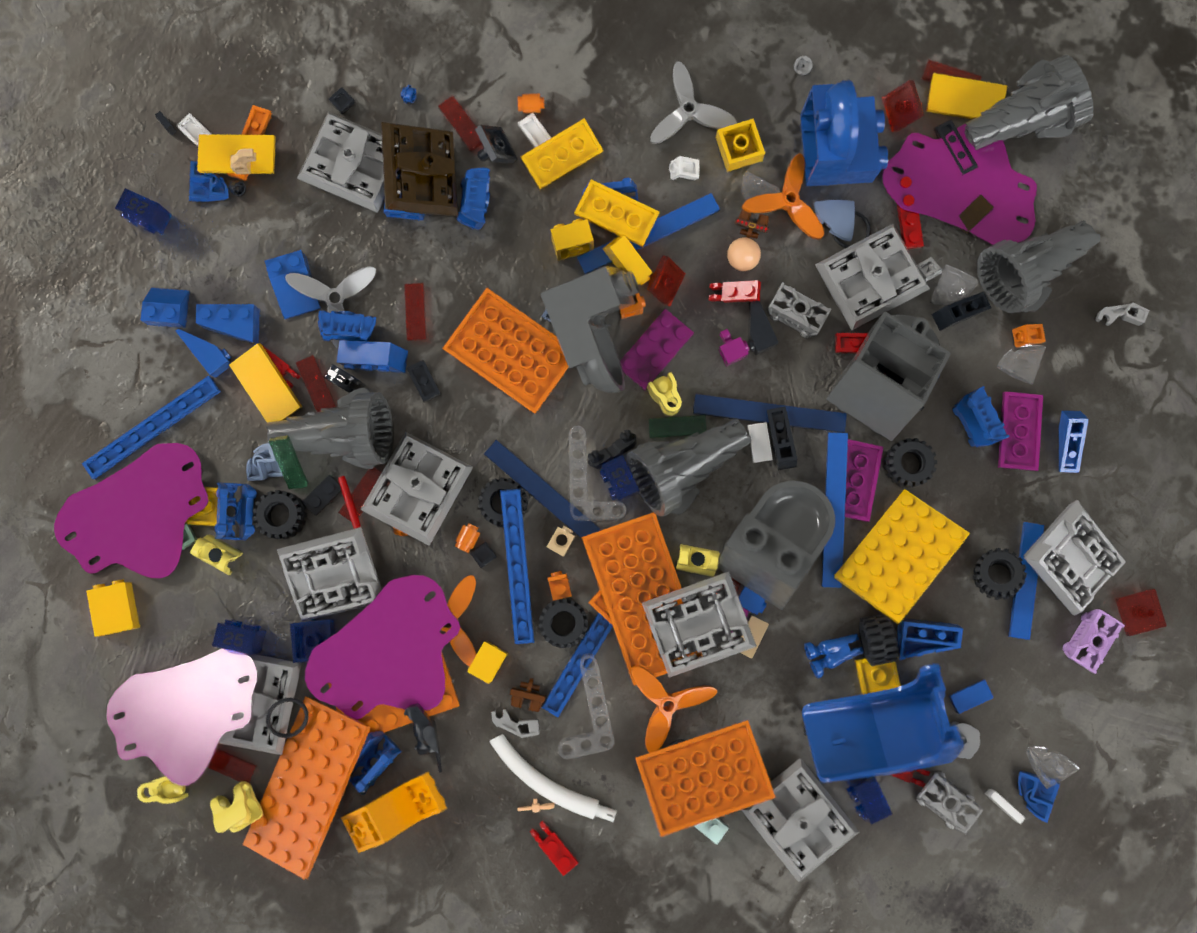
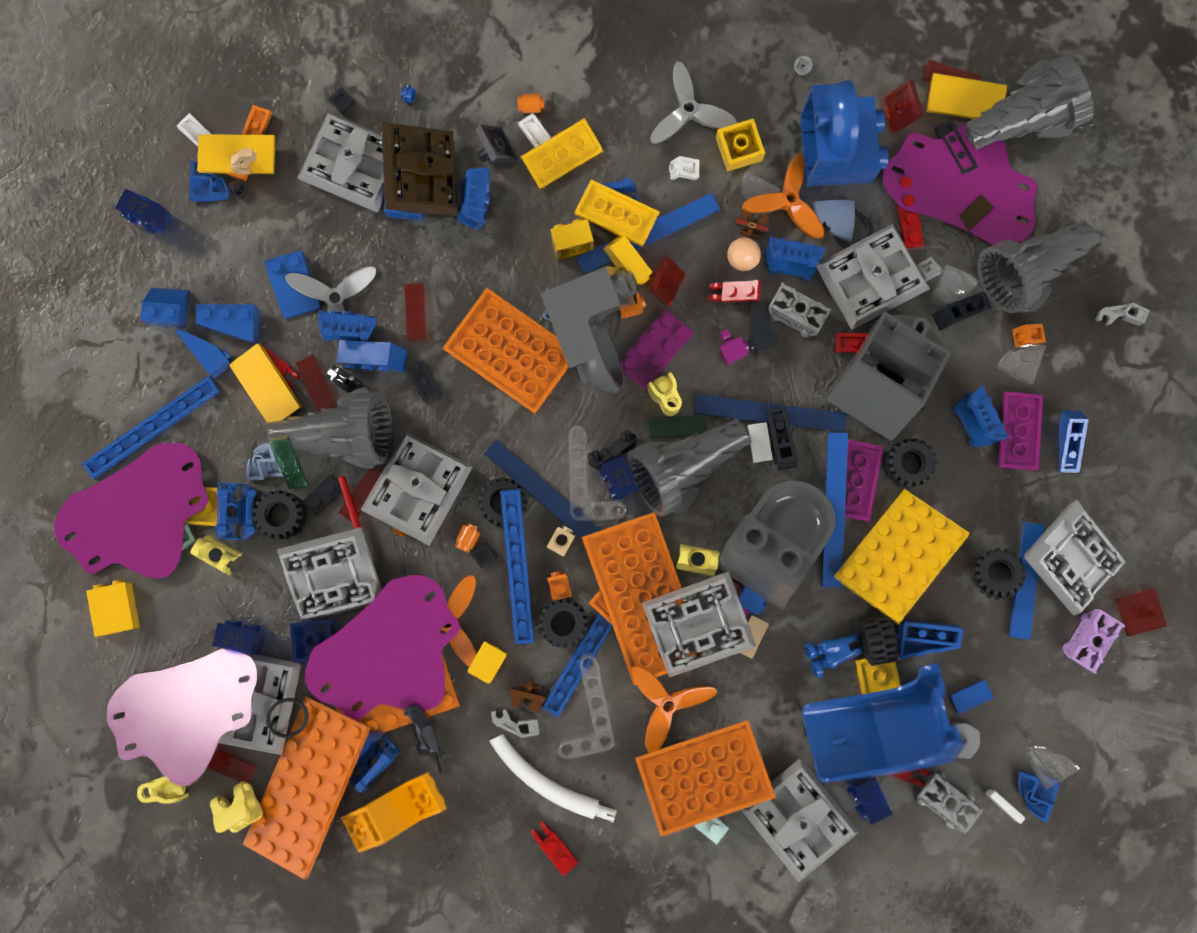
black tile [155,111,177,135] -> none
clear red tile [438,96,482,151] -> none
light nougat piece [517,799,555,812] -> none
none -> blue piece [765,236,825,281]

